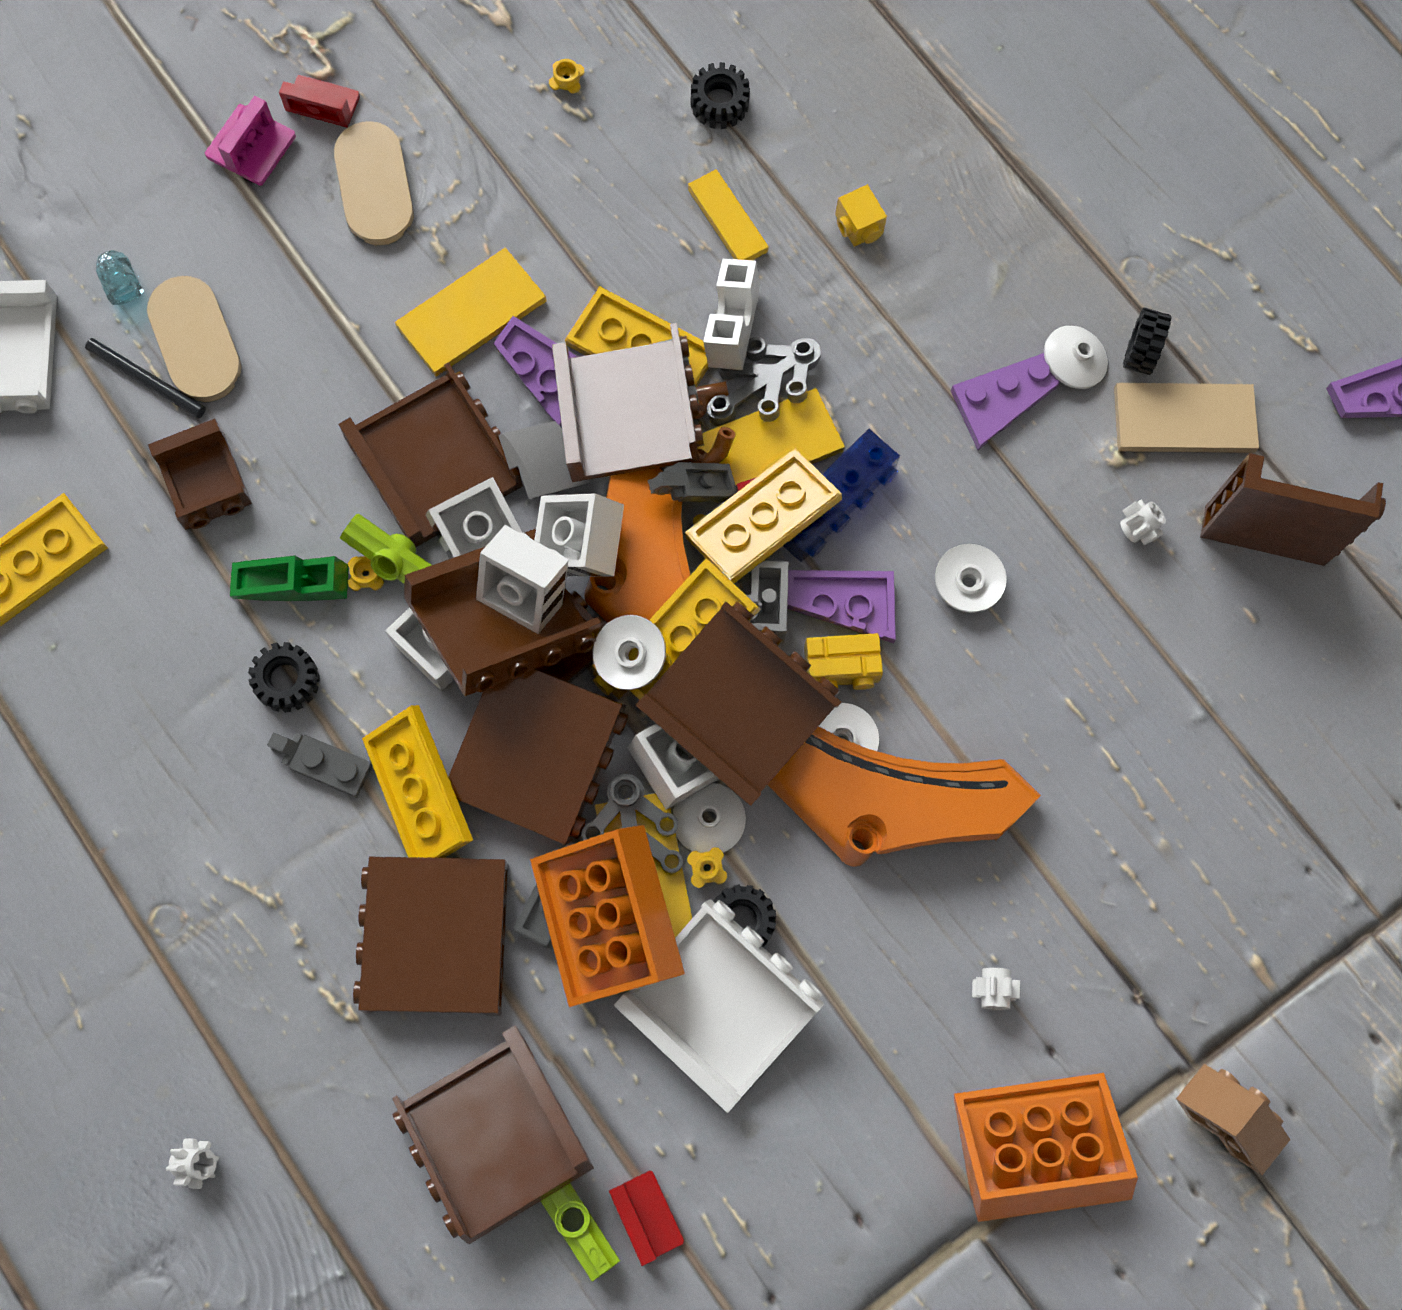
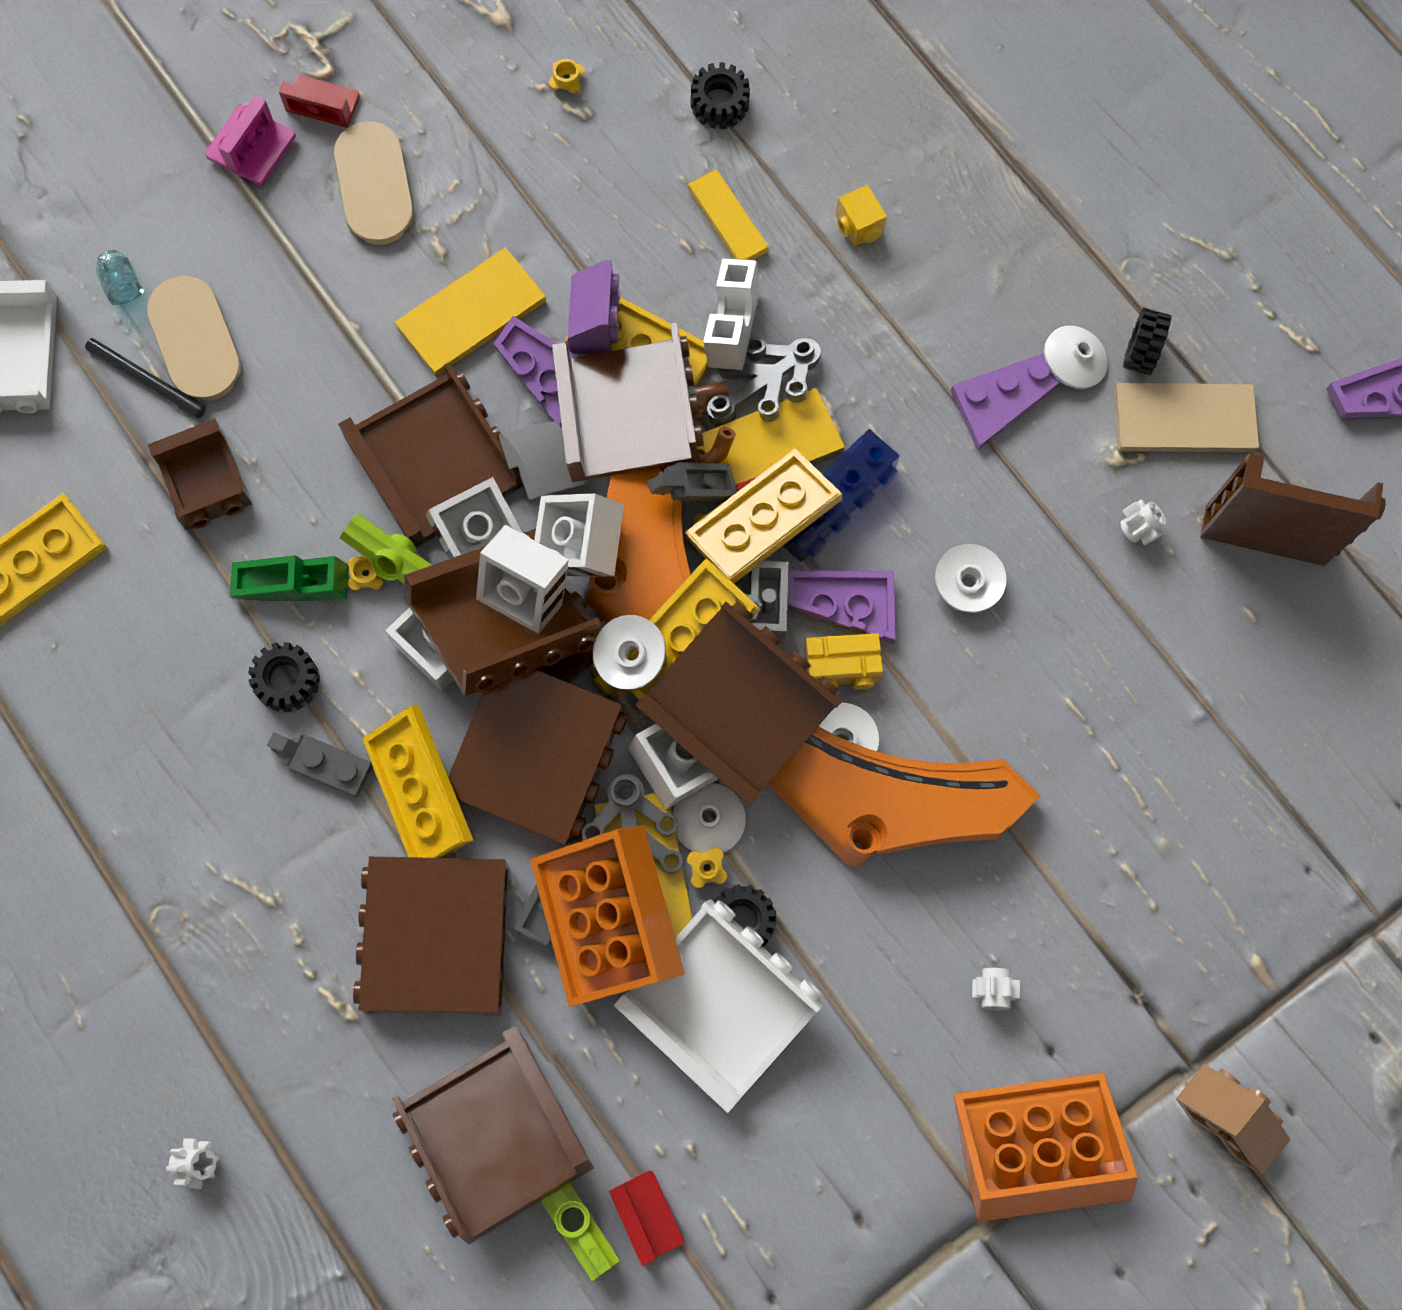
none -> medium lavender slope [568,260,620,355]

